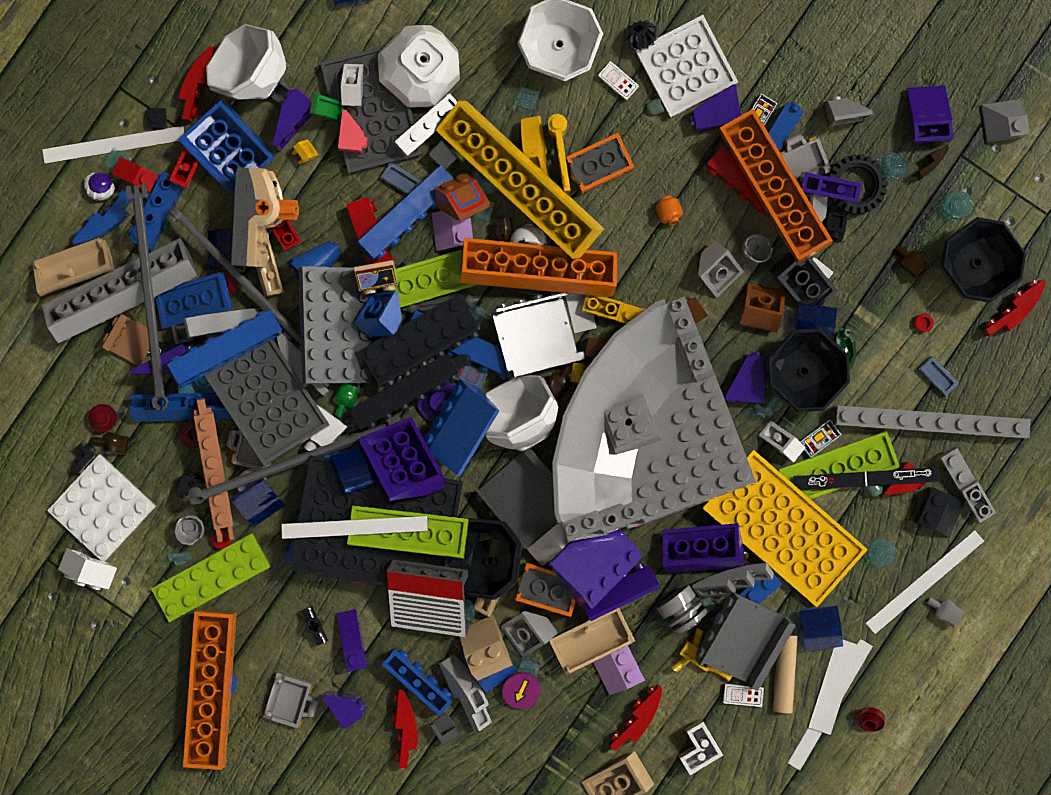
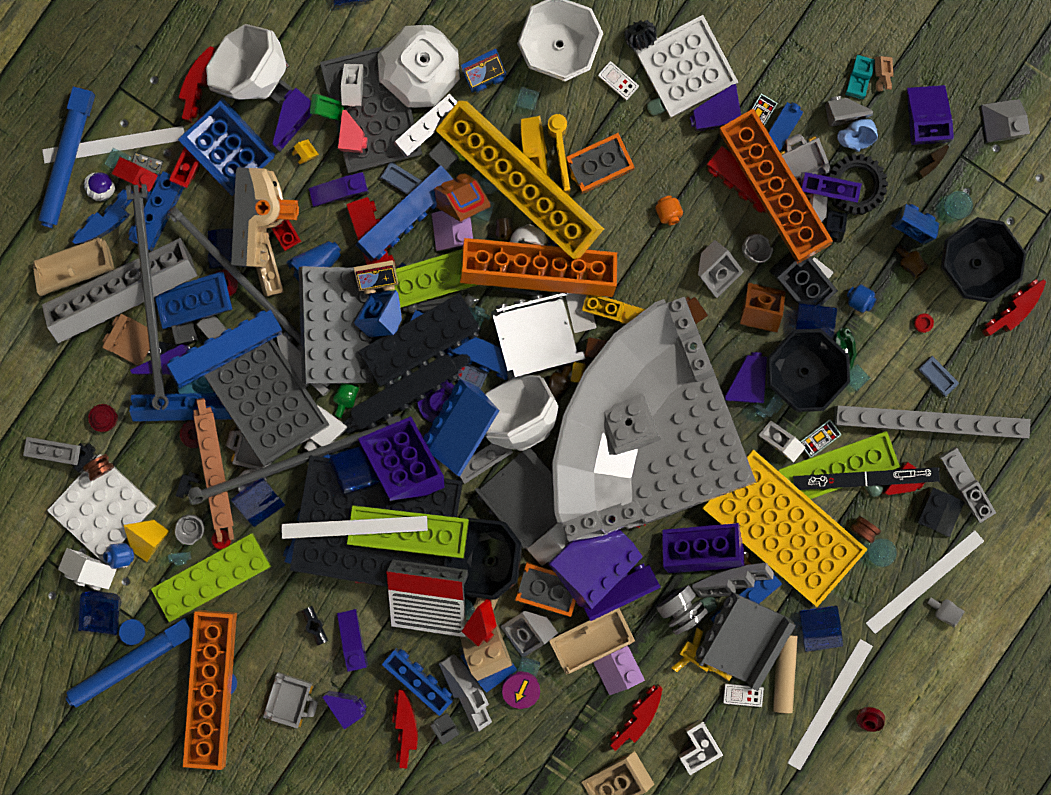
dark brown piece [92,432,129,456] -> none
black plate [146,108,167,128] -> none
light grey slope [183,308,260,338] -> none
white sticker [809,638,859,735] -> none
clear light blue plate [882,152,909,179] -> none
none -> light grey plate [23,437,81,465]
none -> blue brick [38,86,95,228]
none -> blue brick [66,617,193,708]
none -> clear blue slope [78,591,122,636]
none -> copper wheel [83,454,114,481]
none -> blue head [103,543,134,569]
none -> blue piece [119,619,145,645]
none -> yellow slope [123,520,169,562]
none -> light grey sticker [132,152,163,174]
none -> dark purple slope [309,172,369,207]
none -> light grey plate [460,443,513,484]
none -> slope [461,49,506,93]
none -> red slope [461,599,497,647]
none -> light blue hair [837,119,878,152]
none -> teal slope [845,55,875,100]
none -> blue head [847,284,877,313]
none -> clear light blue plate [849,364,870,391]
none -> copper wheel [850,516,881,543]
none -> medium nougat plate [874,56,894,91]
none -> blue slope [891,204,939,245]

